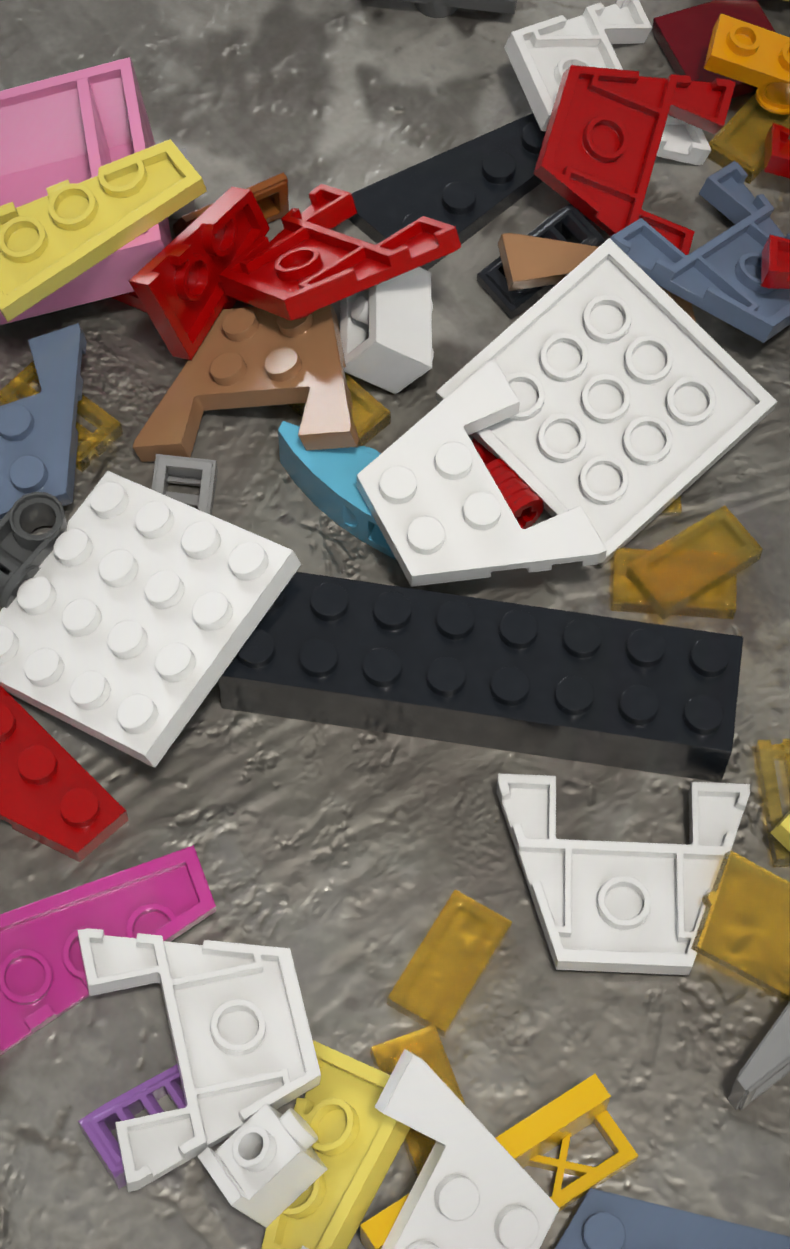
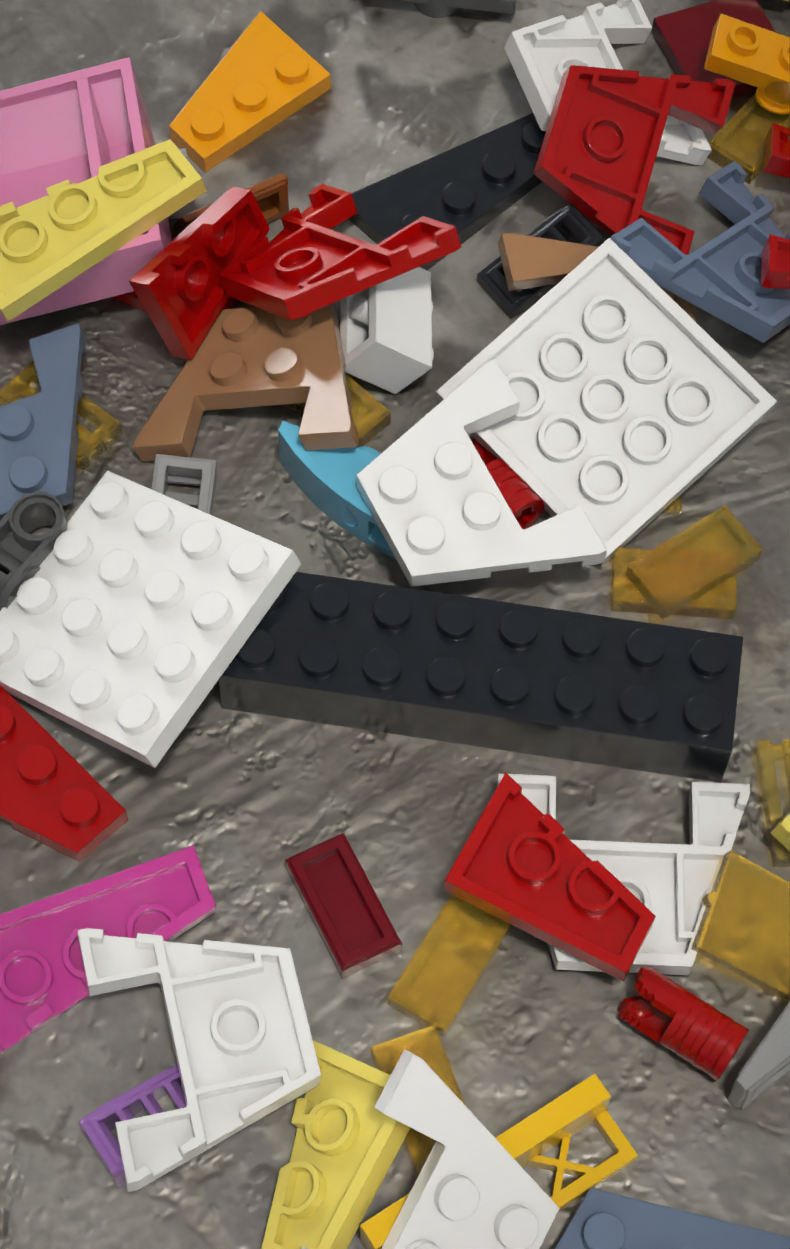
white brick [198,1103,328,1228] -> none
none -> light orange wing [169,11,331,173]
none -> dark red tile [285,833,402,979]
none -> red wing [444,772,656,982]
none -> red hinge [618,966,750,1081]

